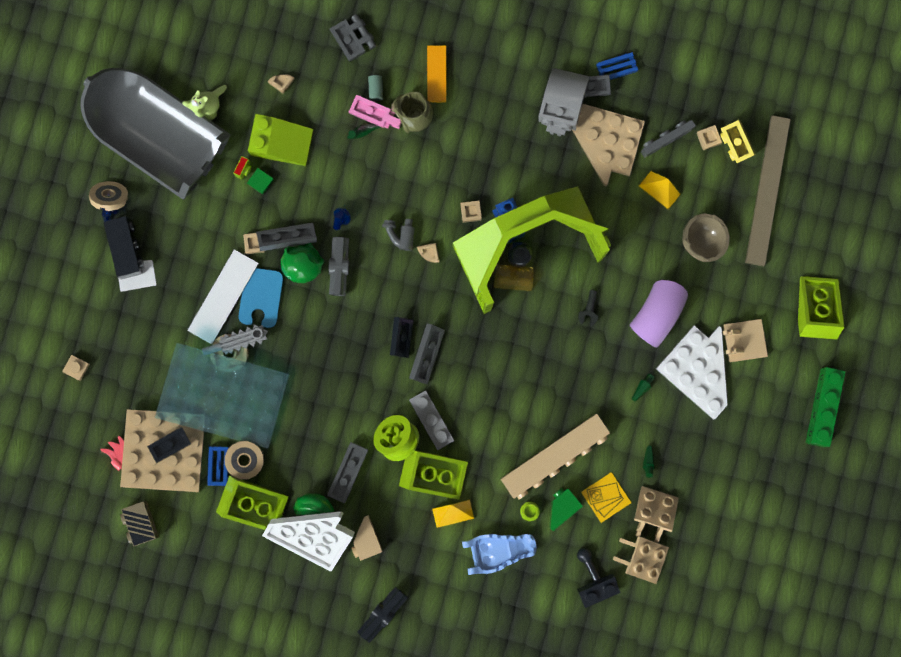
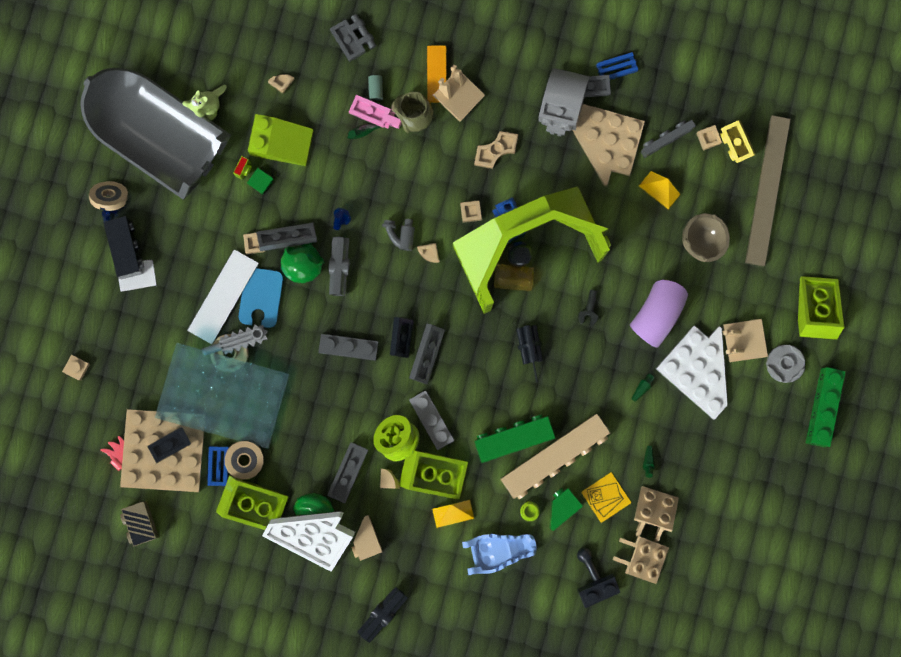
none -> dark grey plate [318,334,378,361]
none -> tan tile [380,469,400,489]
none -> tan plate [433,65,485,121]
none -> tan tile [474,131,518,169]
none -> green brick [474,414,555,463]
none -> black piece [516,325,543,382]
none -> light grey tile [766,345,805,383]

